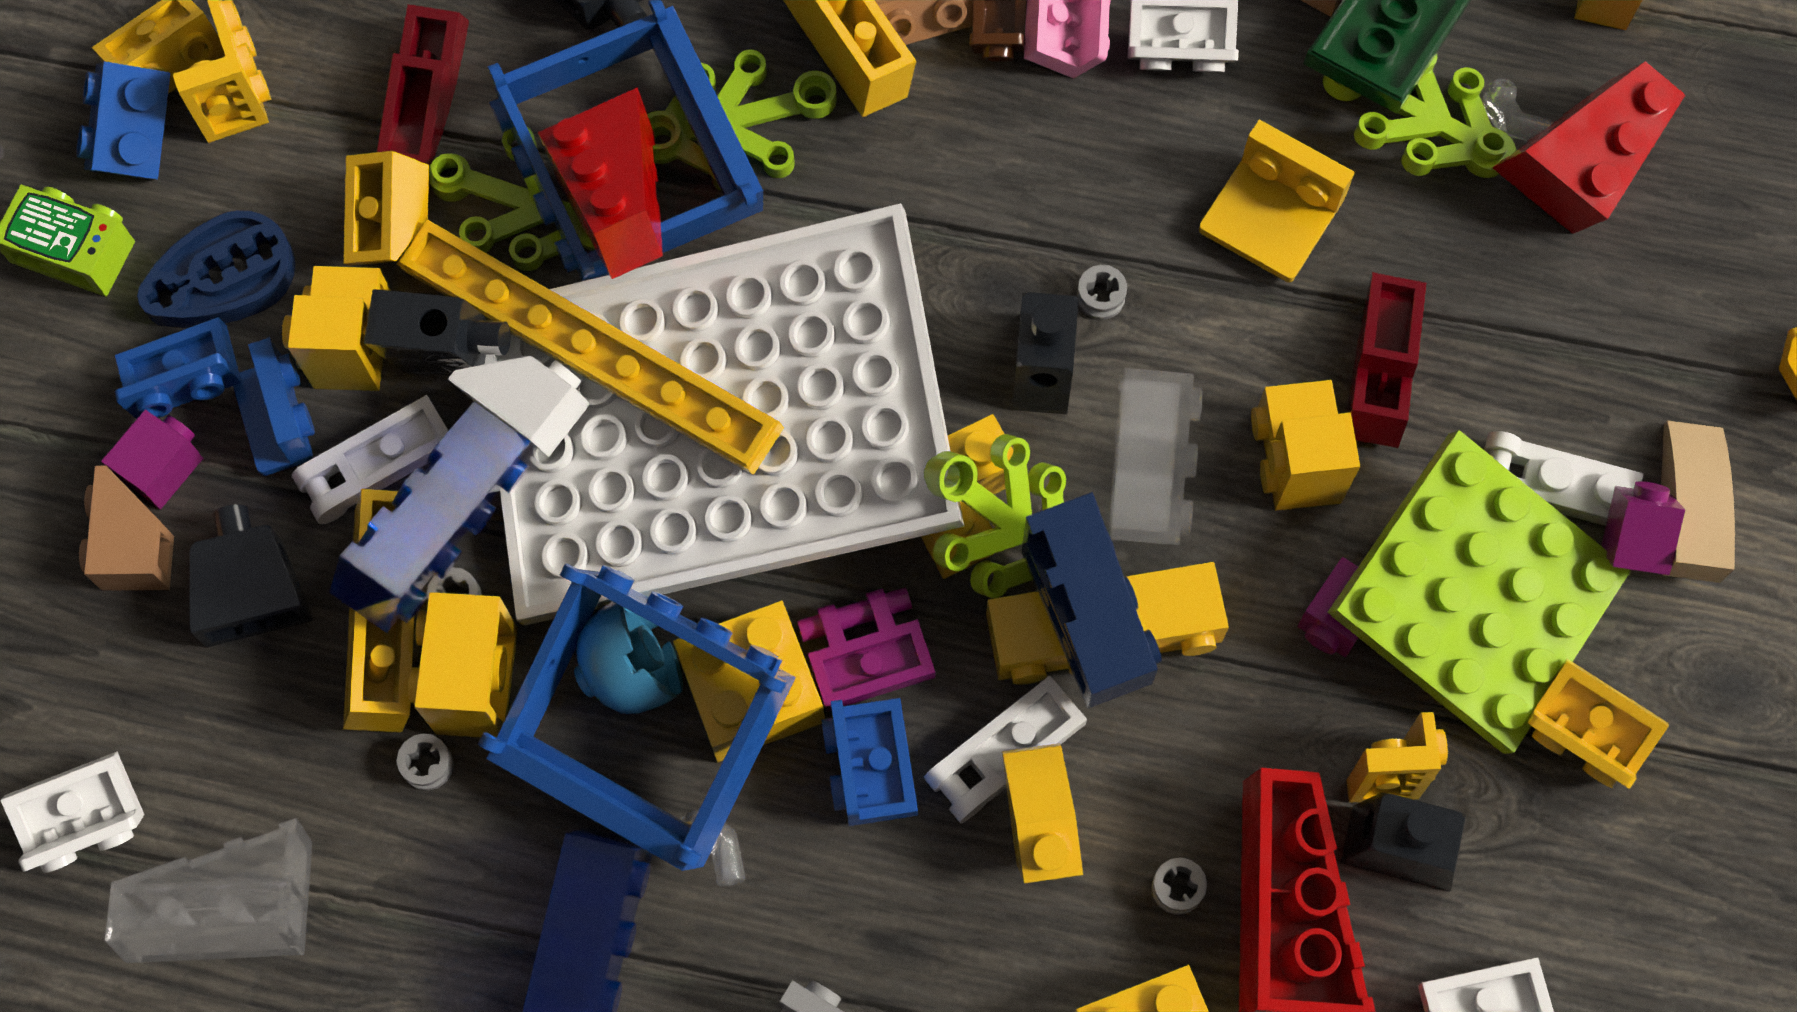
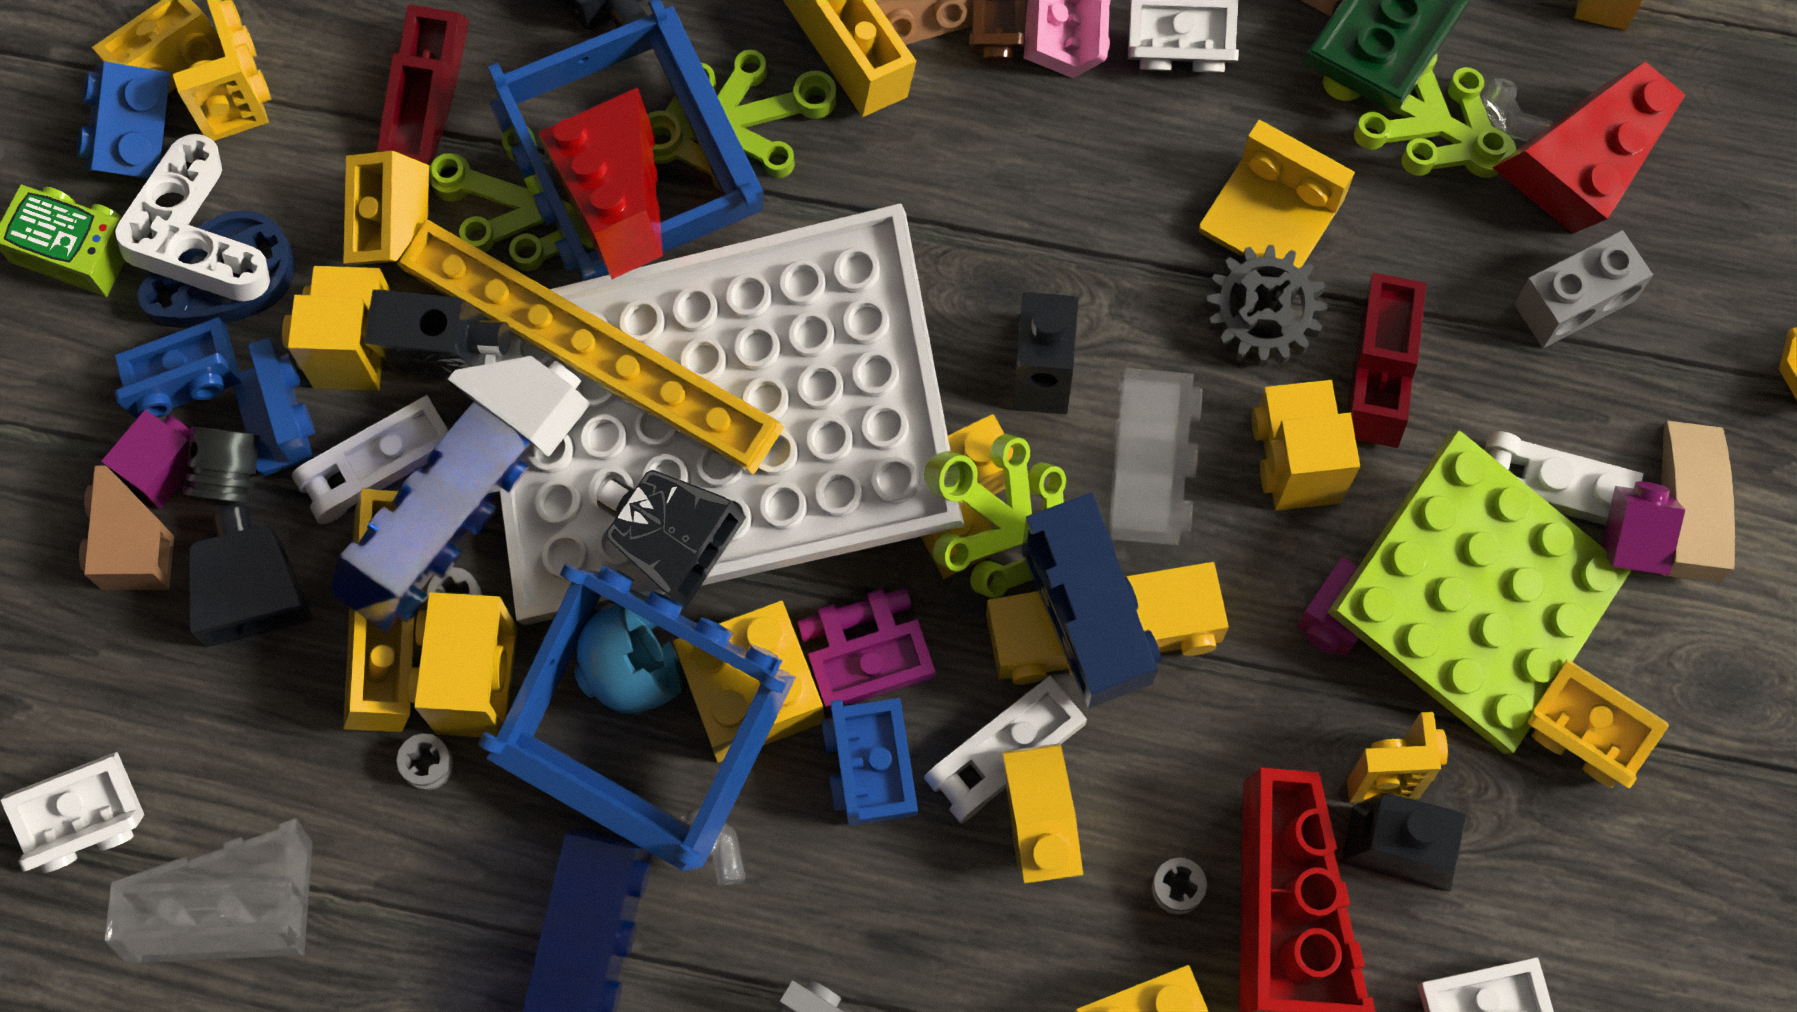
light grey bush [1077,264,1127,320] -> none
none -> white beam [115,134,270,301]
none -> pearl dark grey piece [183,427,260,502]
none -> black torso [597,470,746,609]
none -> dark grey gear [1205,245,1328,367]
none -> light grey brick [1514,230,1653,348]

